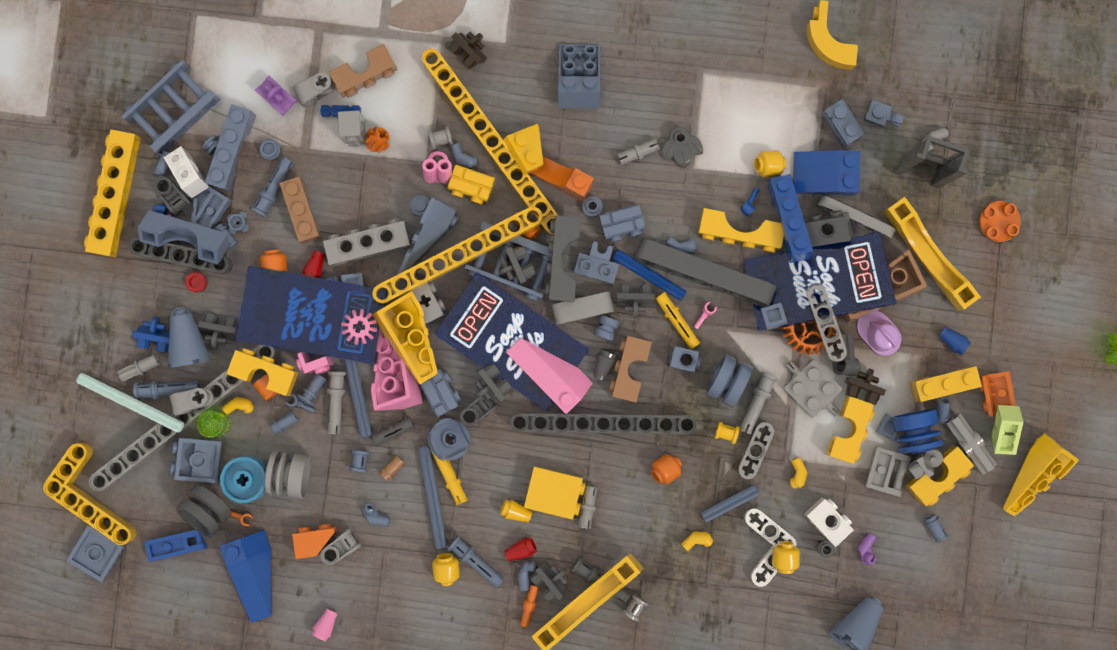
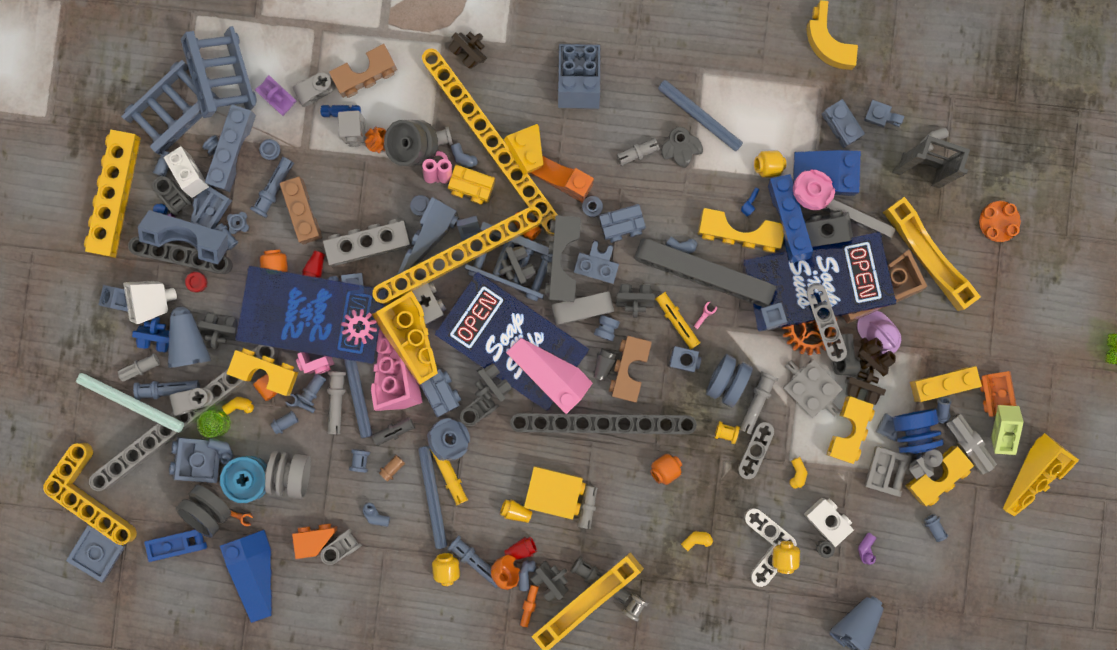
bright pink cone [311,609,338,642] -> none
blue axle [613,250,686,300] -> none
sand blue axle [701,485,759,522] -> none
blue cone [939,327,971,355] -> none
none -> sand blue brick [99,285,128,312]
none -> white torso [123,281,177,324]
none -> sand blue fence [180,26,257,118]
none -> sand blue arm [207,437,233,464]
none -> dark grey wheel [384,120,438,166]
none -> sand blue plate [456,216,481,240]
none -> orange hair [491,555,520,590]
none -> sand blue axle [658,80,743,151]
none -> bright pink tile [793,170,835,210]
none -> dark brown hips [858,337,896,377]

